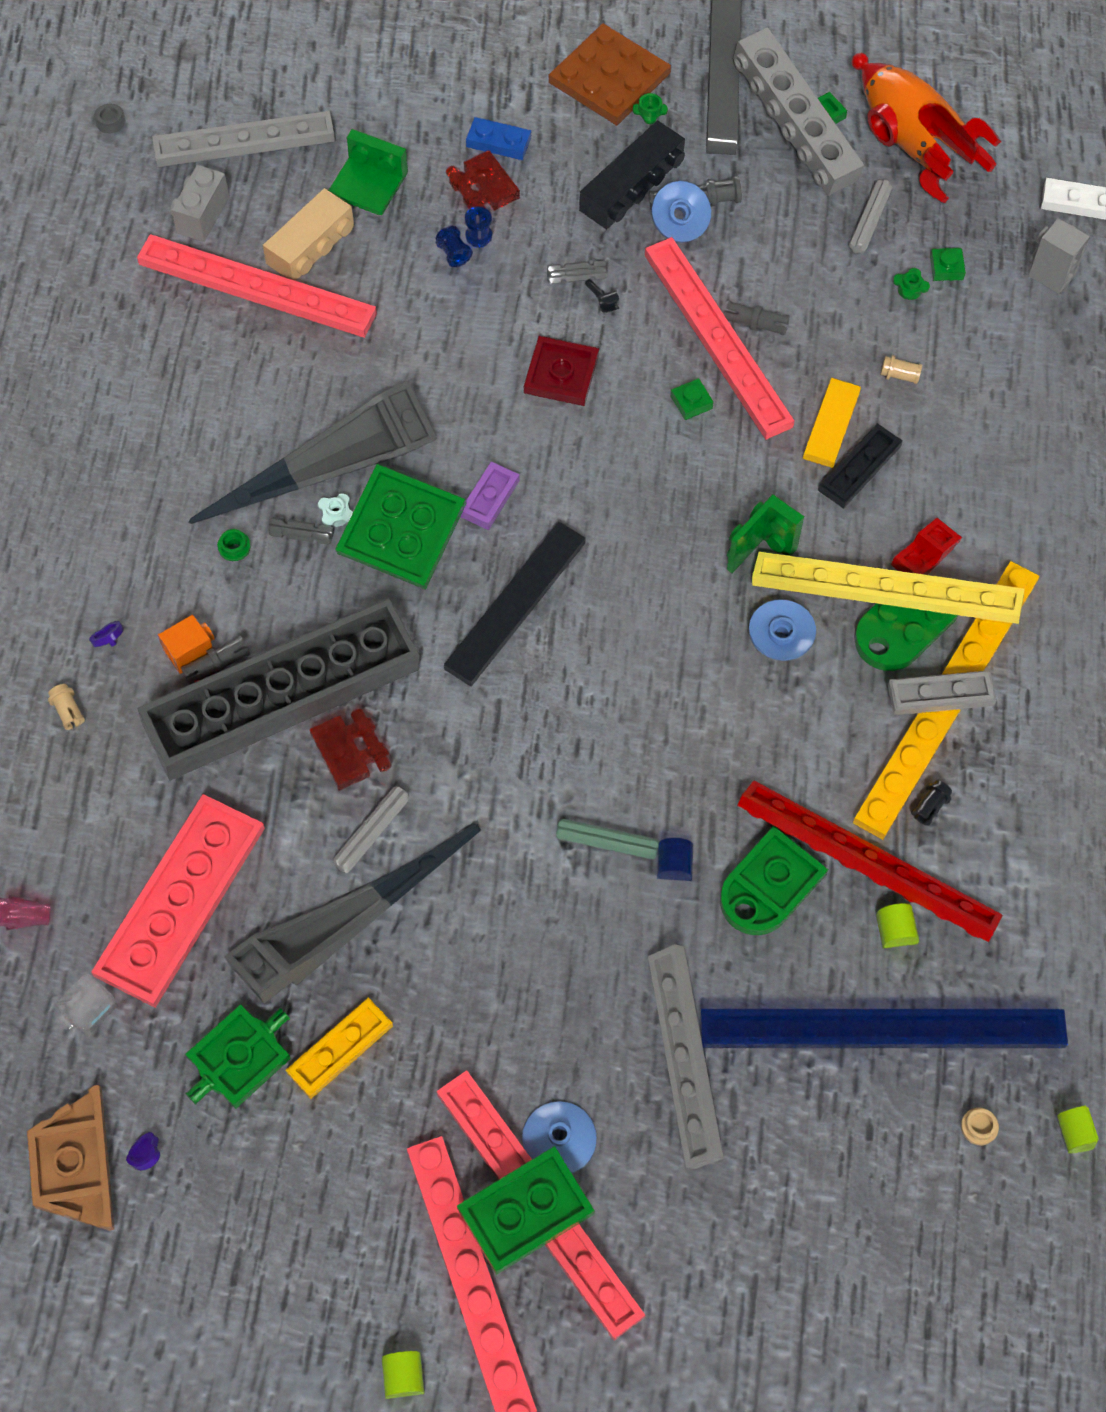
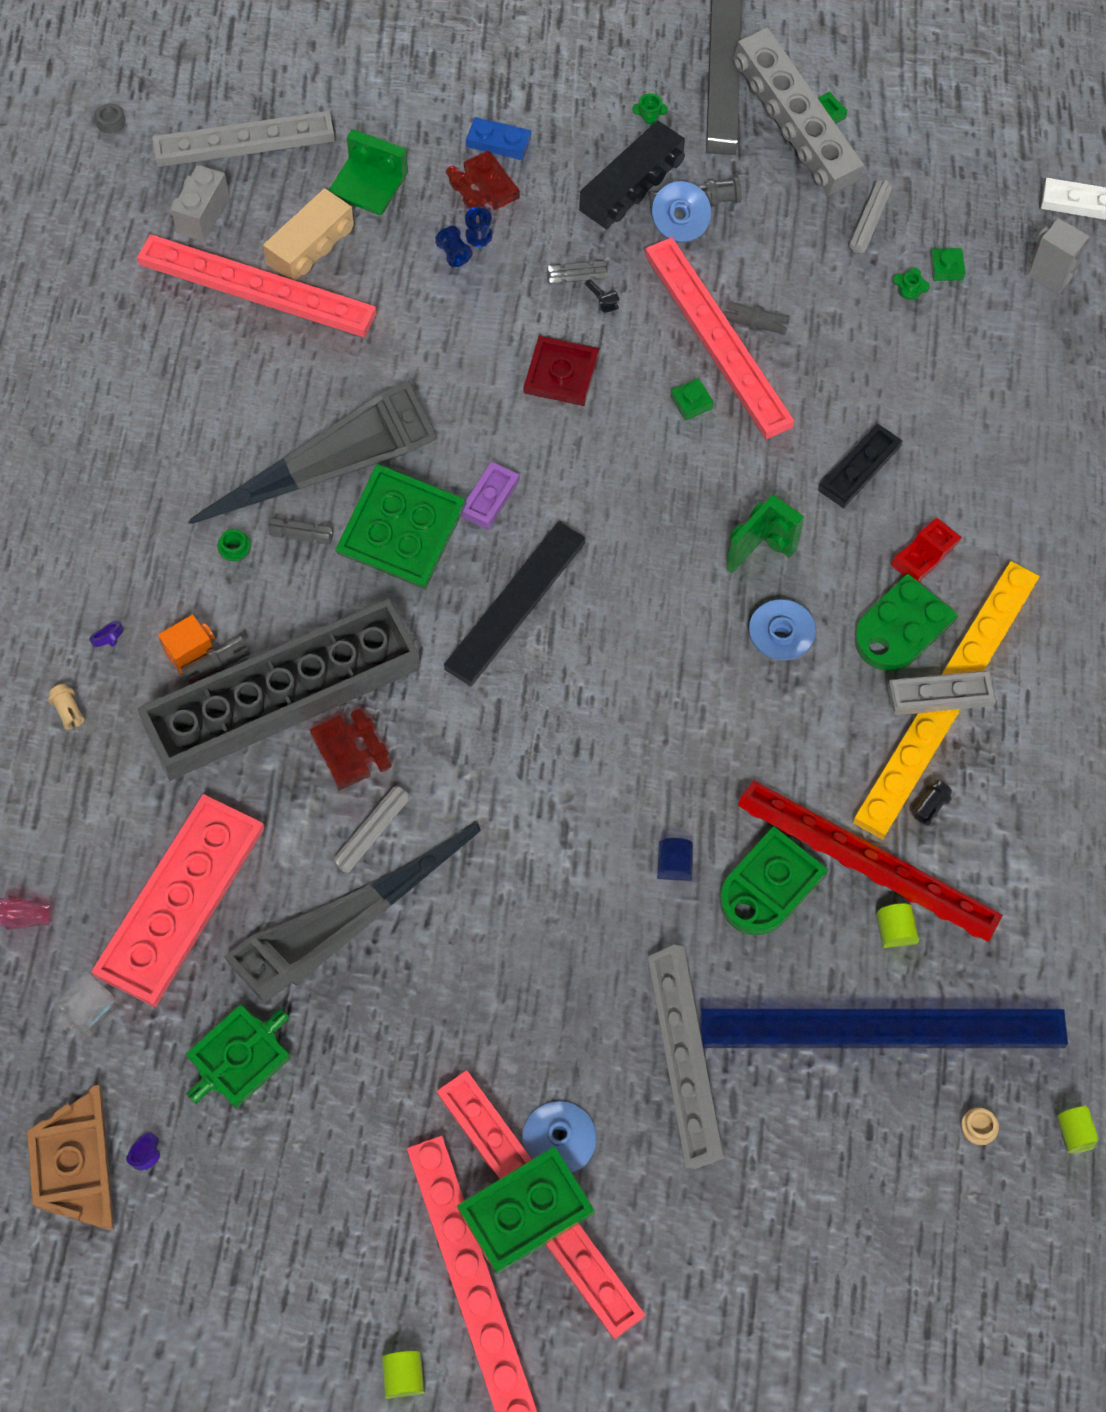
yellow tile [286,997,393,1099] -> none
light aqua plate [318,494,353,527] -> none
dark orange plate [549,23,671,126] -> none
sand green axle [556,819,659,859] -> none
light yellow plate [752,552,1025,624] -> none
yellow tile [803,378,861,468] -> none
piece [851,53,1001,203] -> none
tan pin [880,355,922,384] -> none

